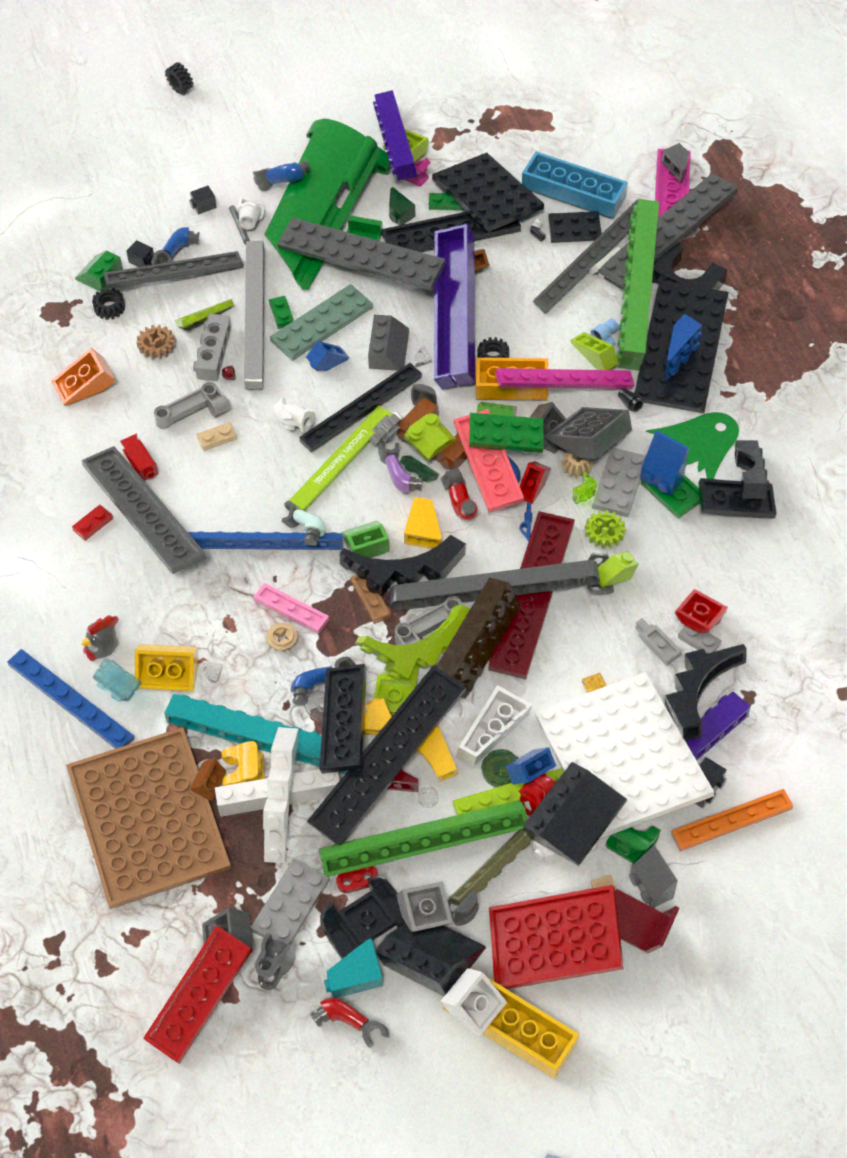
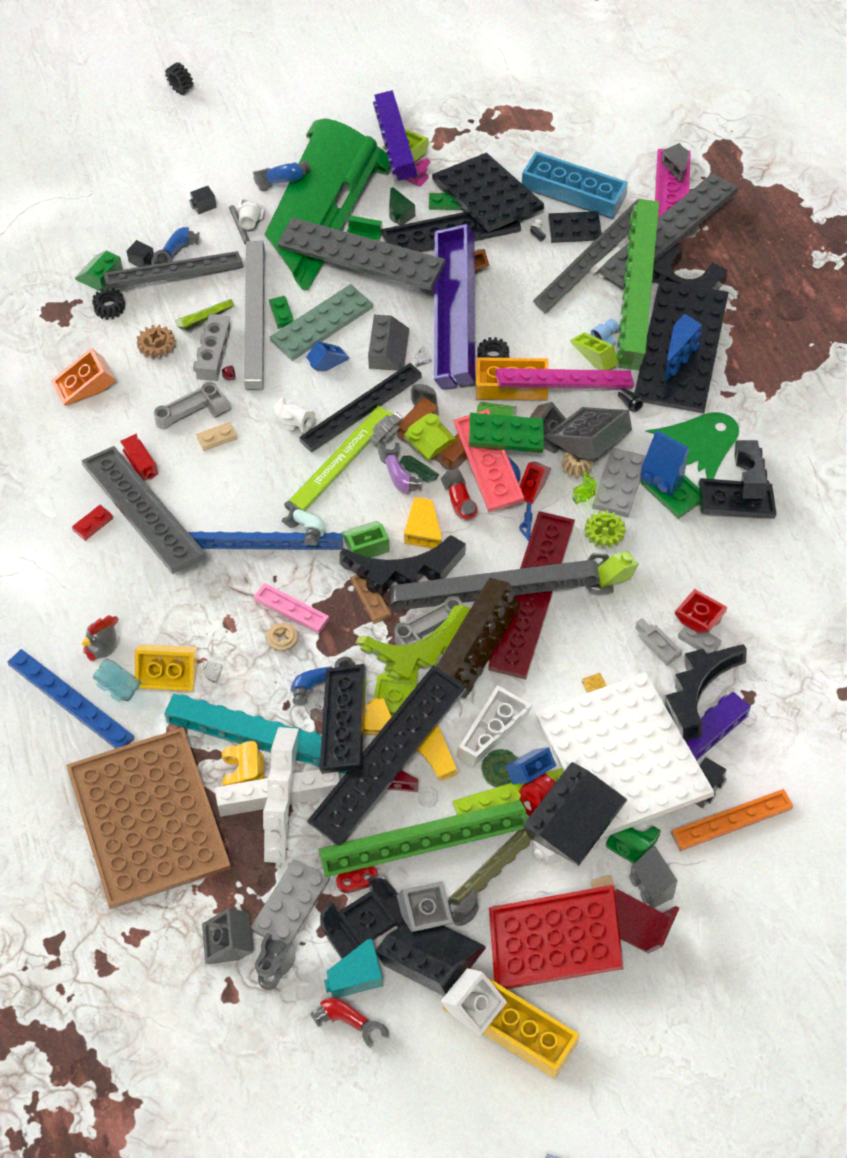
red plate [143,925,253,1064] -> none
dark orange slope [190,758,226,801] -> none

